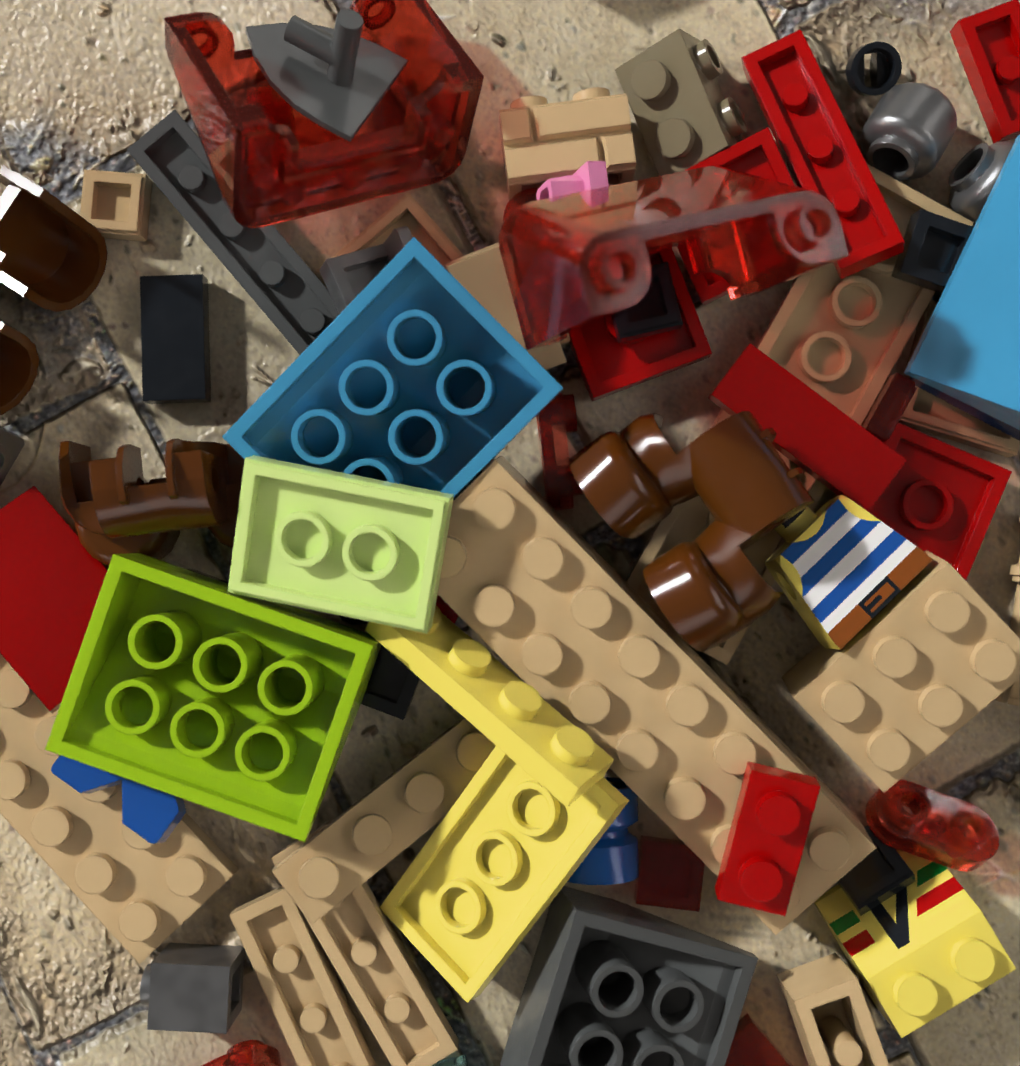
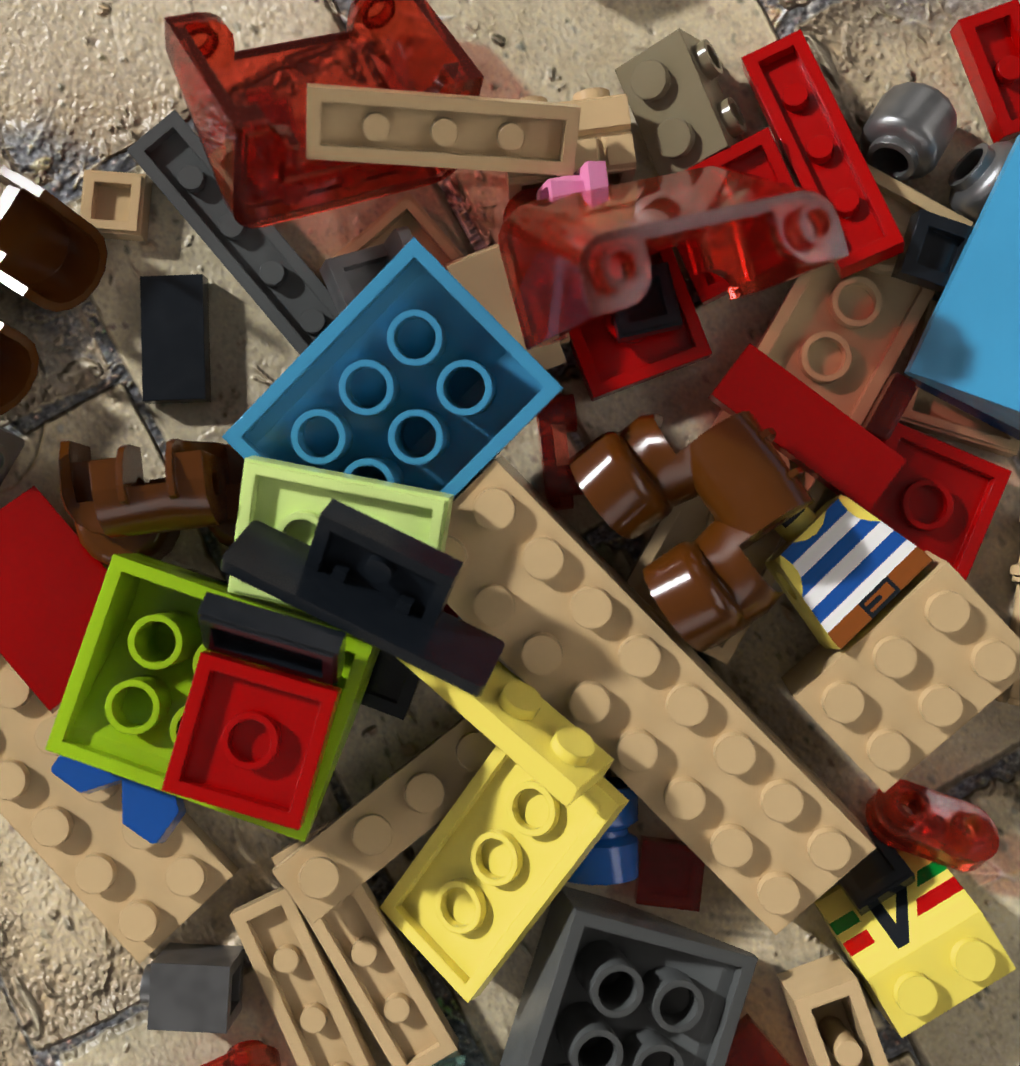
dark grey shield [246,9,408,142] -> none
red plate [715,761,821,917] -> none
black hinge [845,42,902,96] -> none
none -> red plate [161,650,342,831]
none -> black tile [197,592,346,686]
none -> black bracket [220,498,505,696]
none -> tan plate [306,83,581,176]

